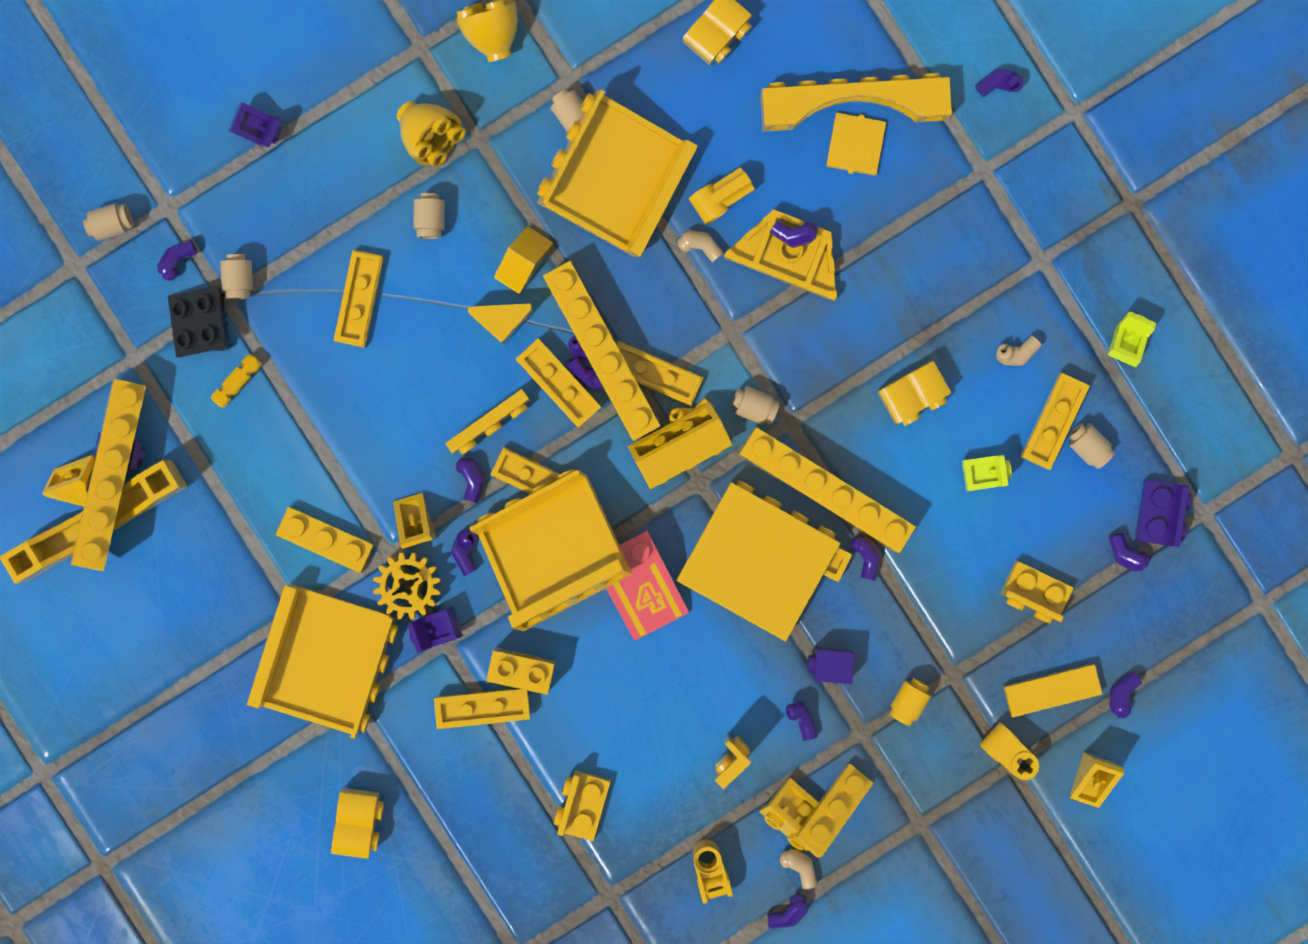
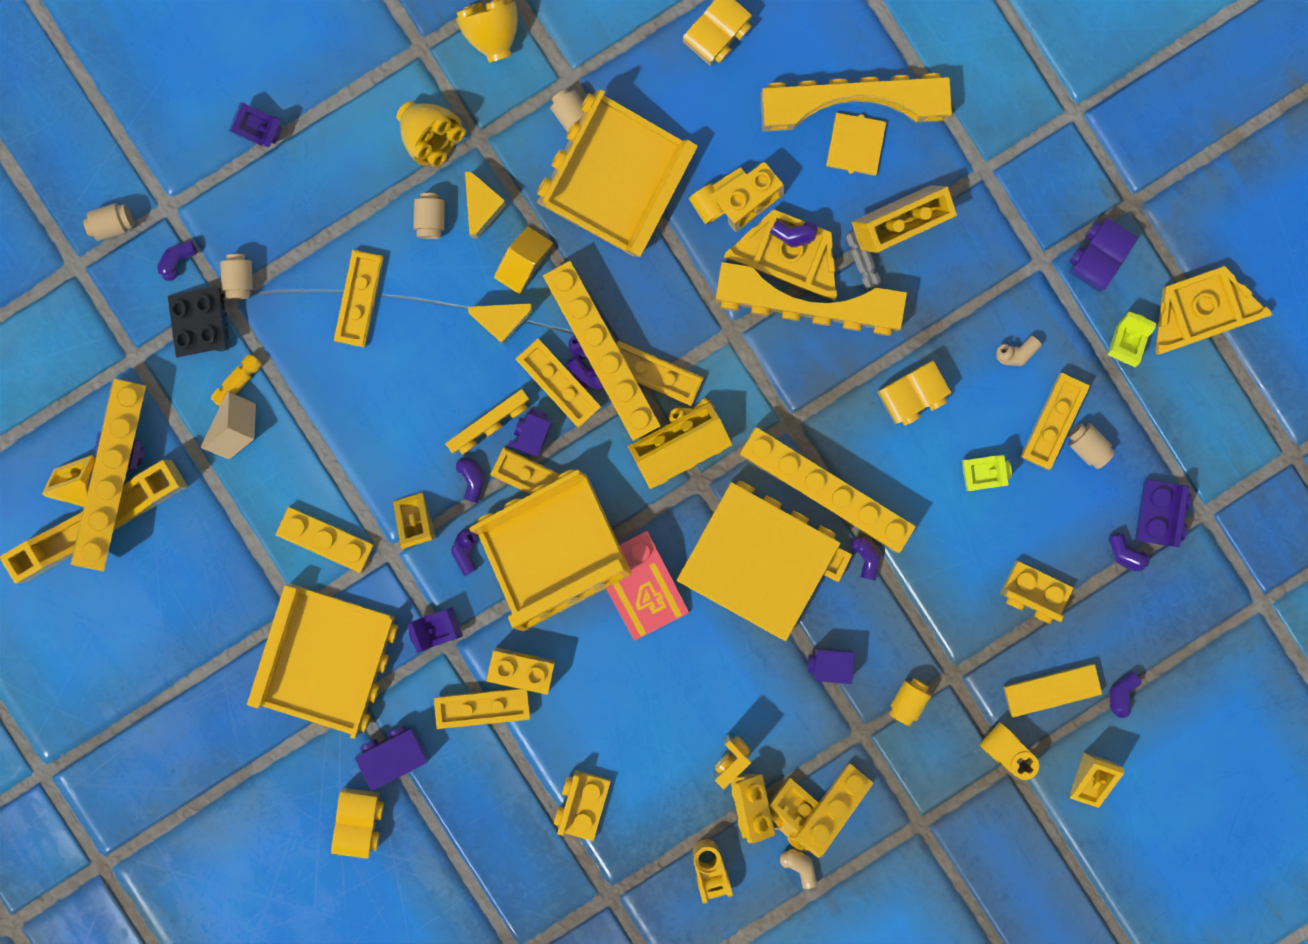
yellow gear [373,552,442,620] -> none
tan arm [678,230,724,263] -> none
tan brick [731,385,780,425] -> none
dark purple arm [767,894,809,929] -> none
dark purple arm [786,700,818,741] -> none
dark purple arm [975,69,1024,97] -> none
none -> tan slope [201,391,256,460]
none -> dark purple brick [355,724,431,791]
none -> yellow slope [465,172,507,239]
none -> dark purple brick [508,408,552,457]
none -> yellow arch [714,262,907,336]
none -> yellow bracket [716,162,784,233]
none -> yellow bracket [731,774,775,844]
none -> light grey axle [846,231,881,290]
none -> yellow brick [851,185,957,253]
none -> dark purple brick [1069,217,1138,292]
none -> yellow wing [1155,266,1272,355]

